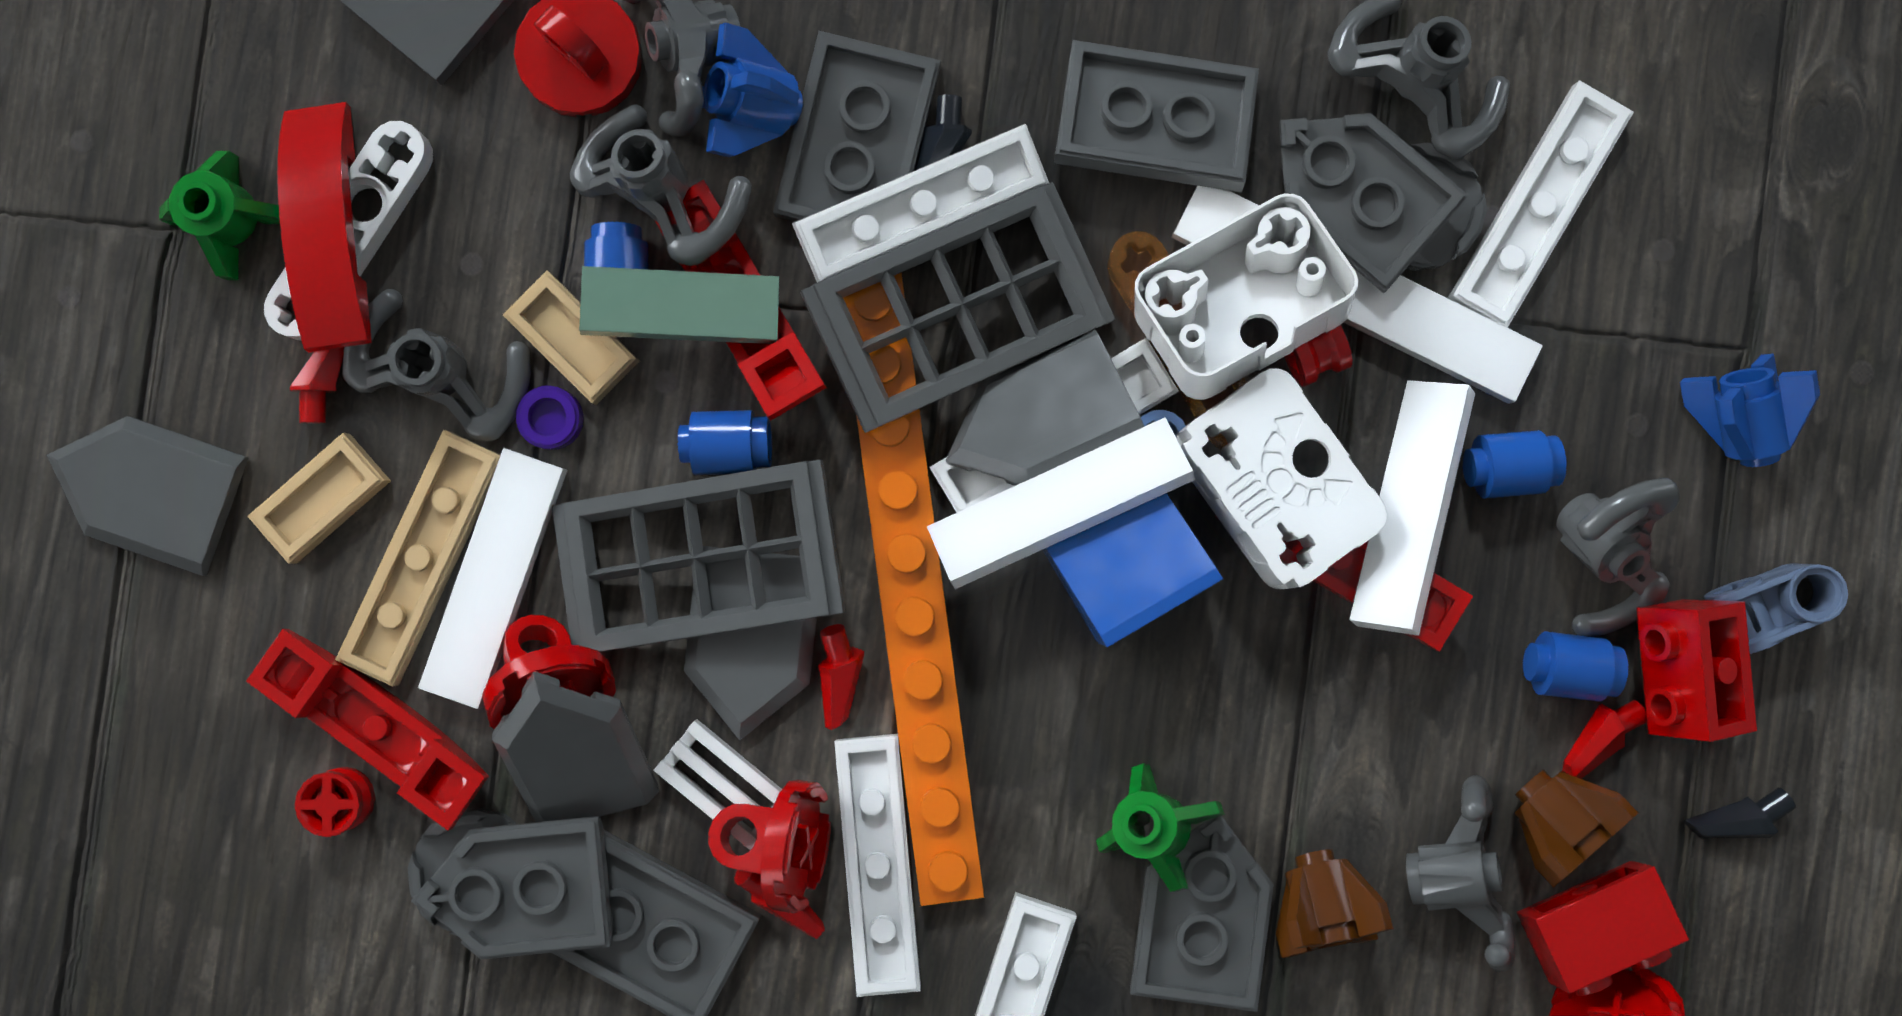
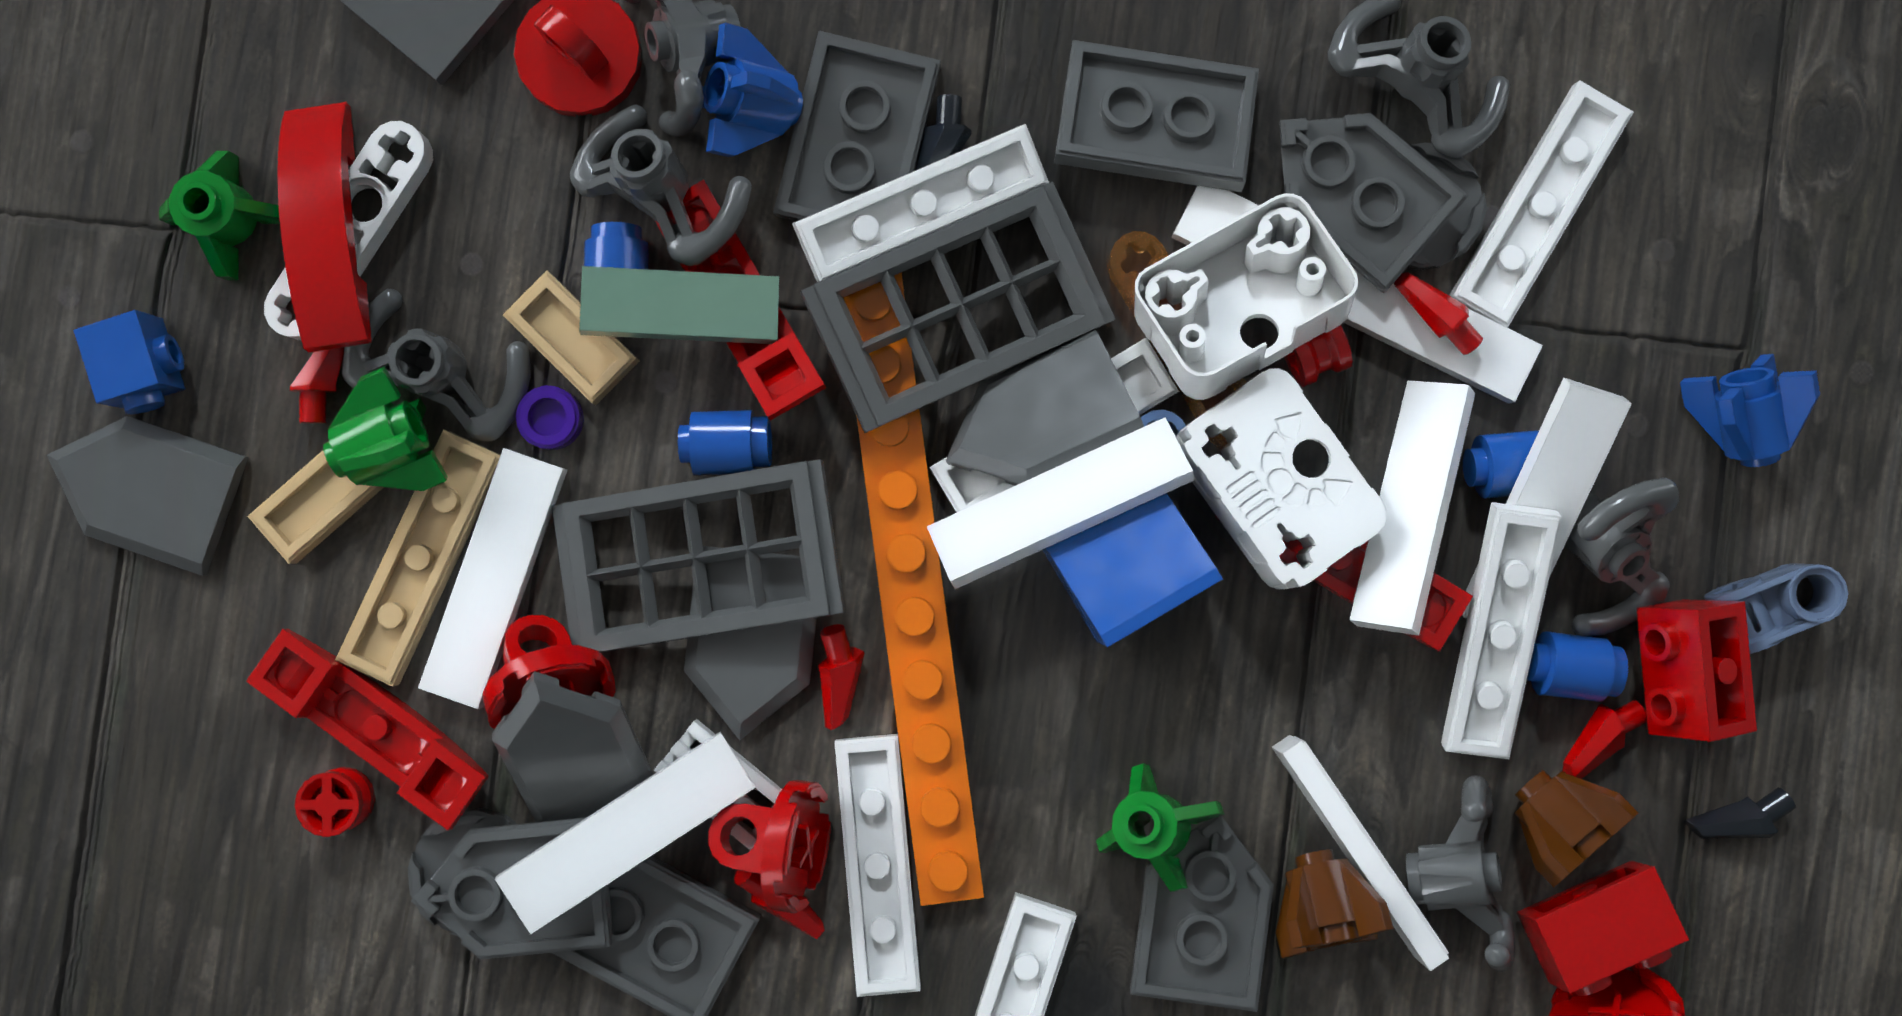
none -> blue brick [73,310,185,414]
none -> green brick [323,366,448,491]
none -> white tile [495,732,756,935]
none -> white tile [1272,735,1449,971]
none -> red bar [1393,272,1483,355]
none -> white tile [1441,502,1563,760]
none -> white tile [1462,377,1632,618]

